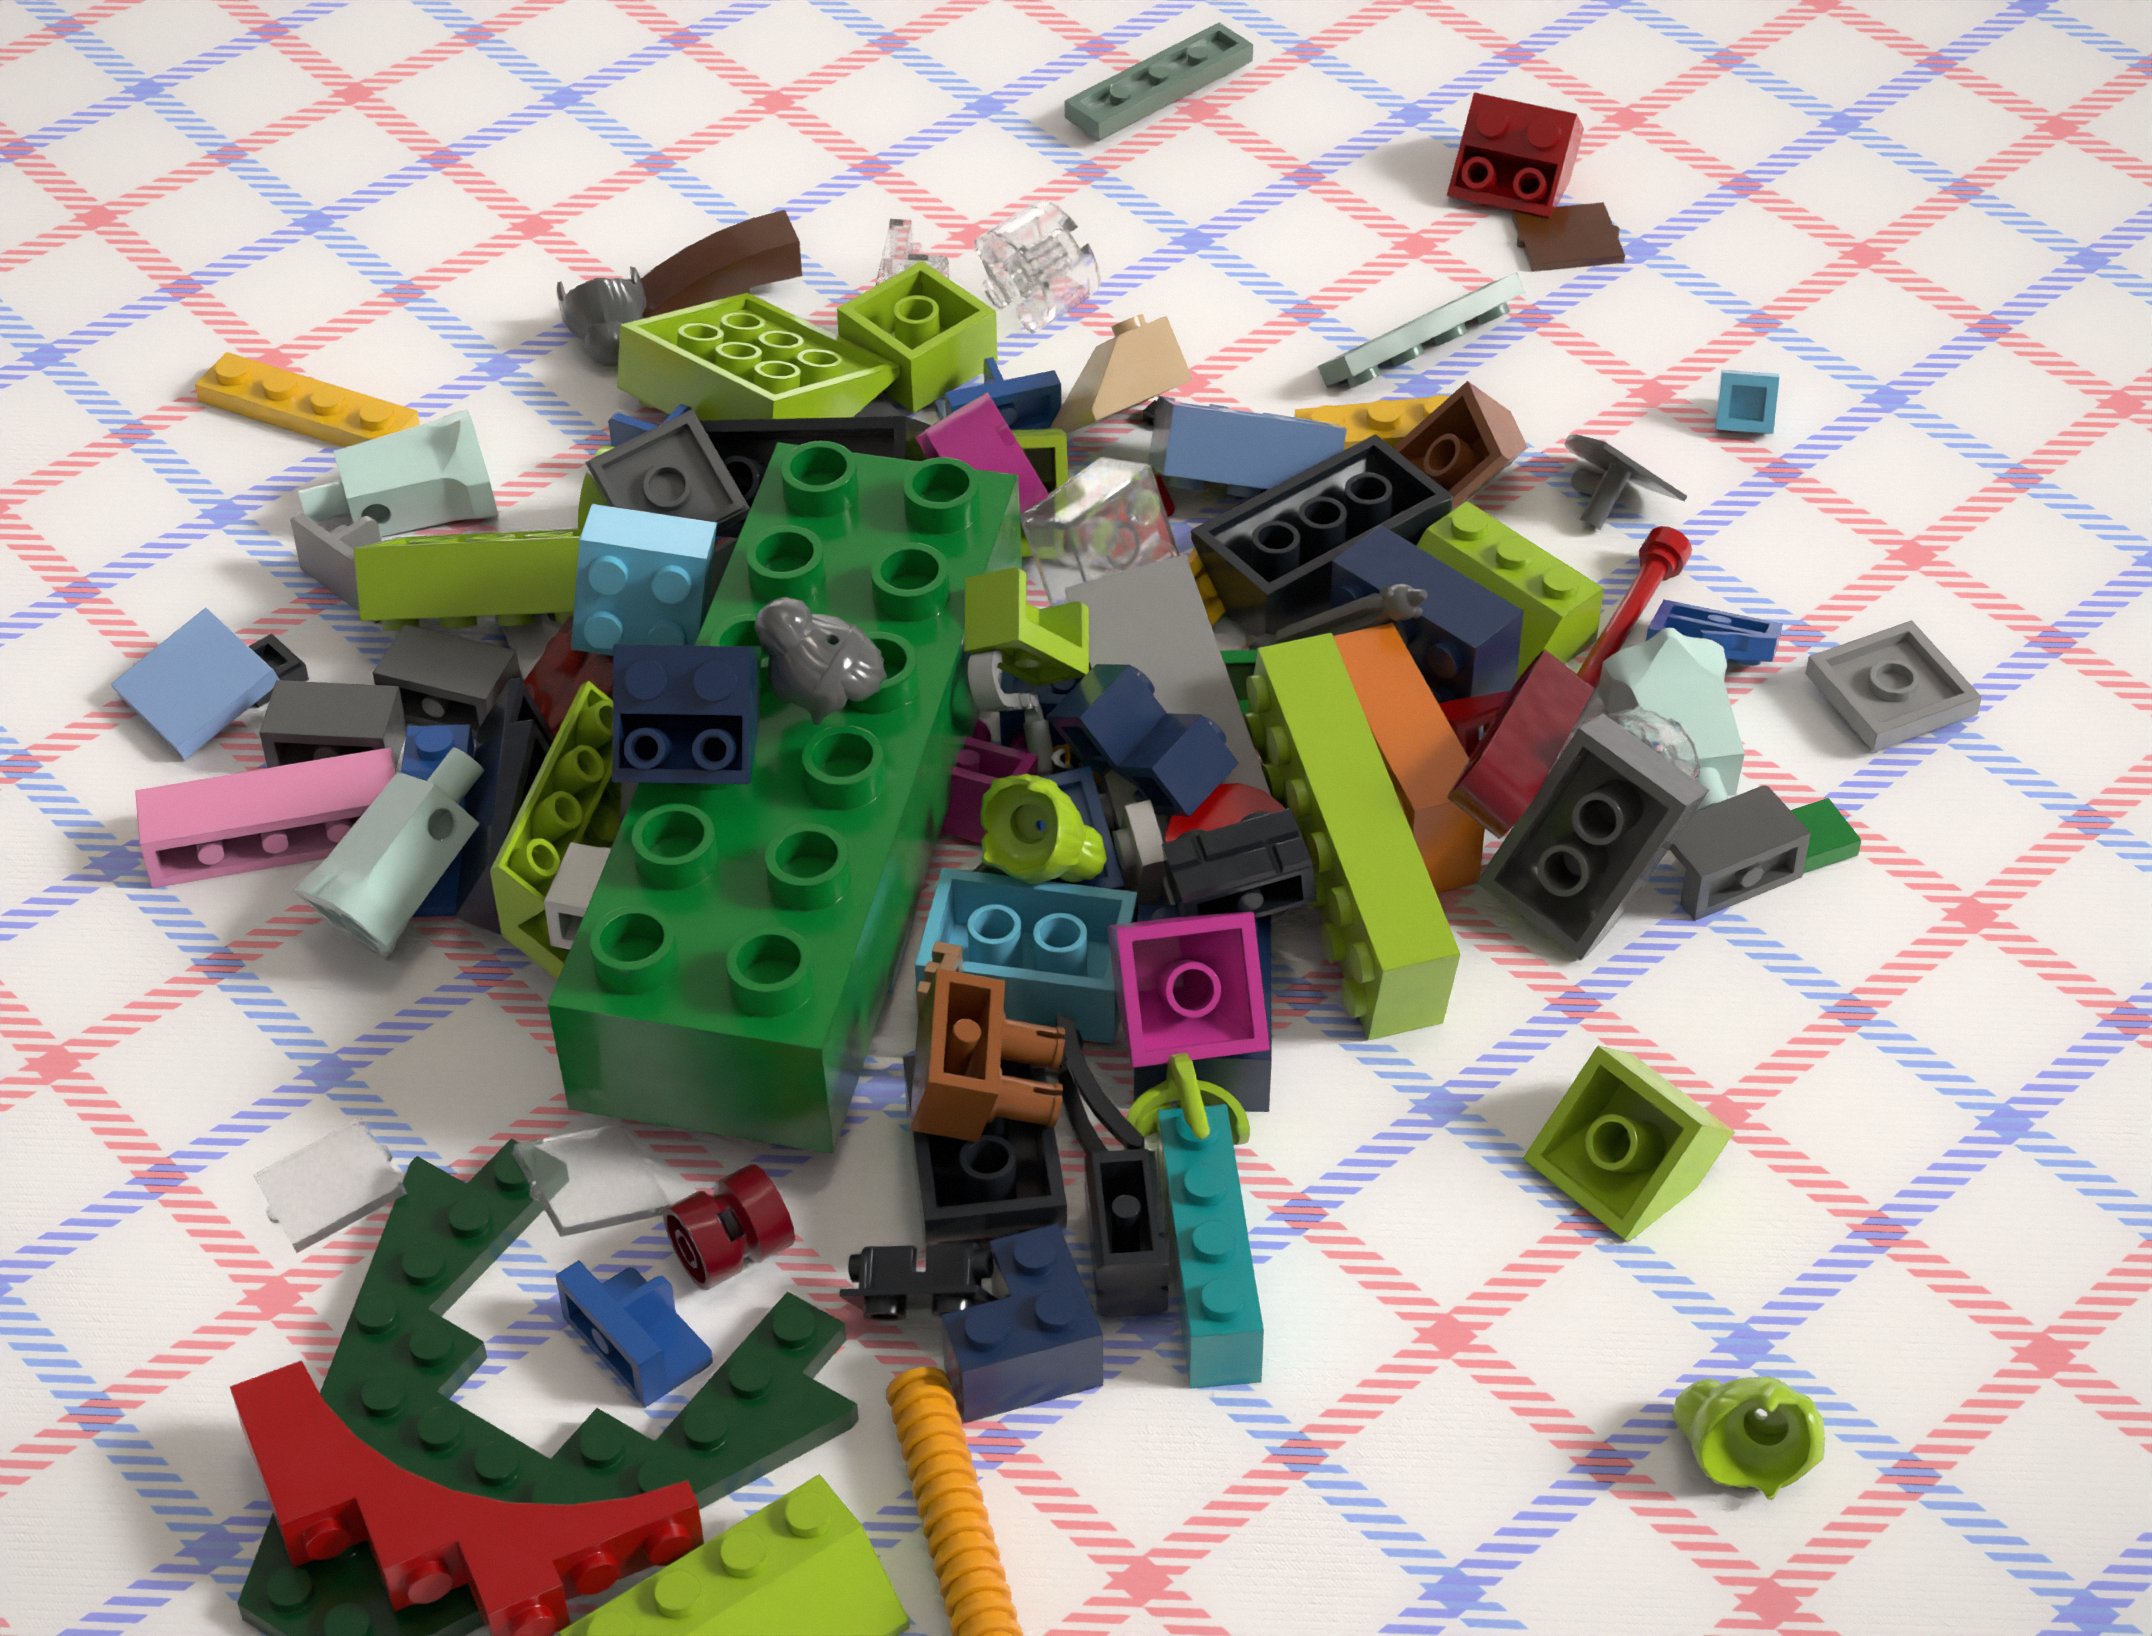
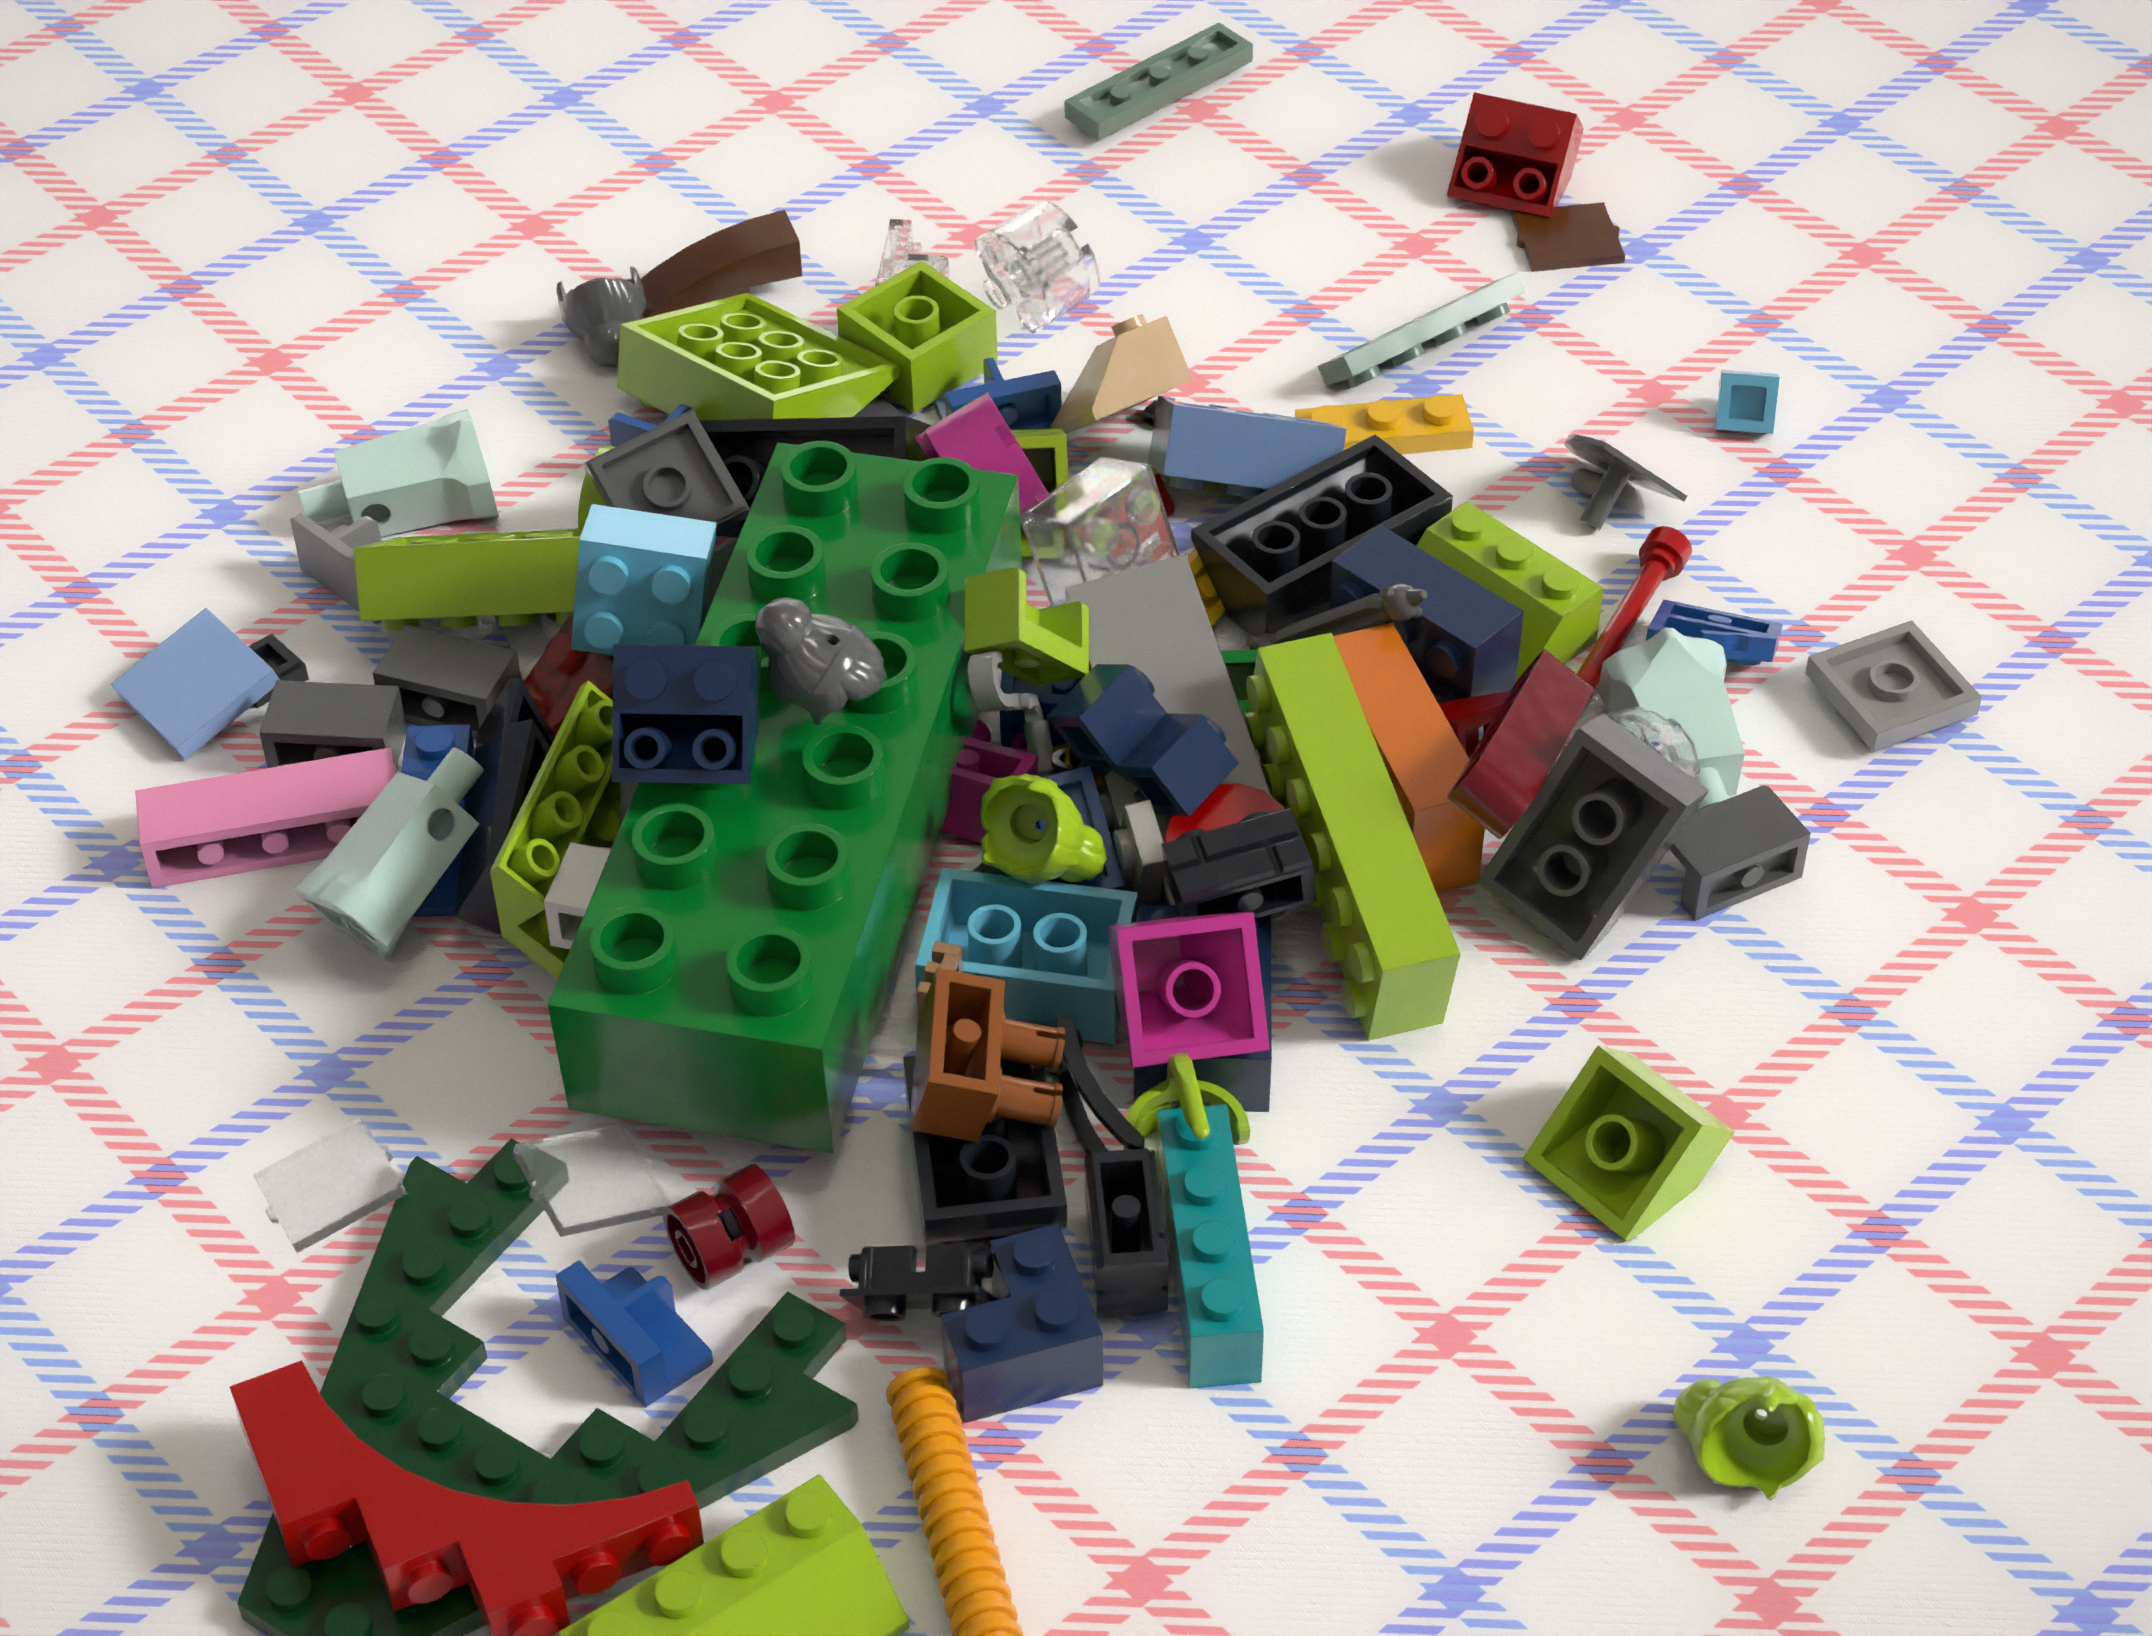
yellow plate [195,352,420,447] -> none
dark orange slope [1393,381,1528,511] -> none
green tile [1791,798,1862,874] -> none

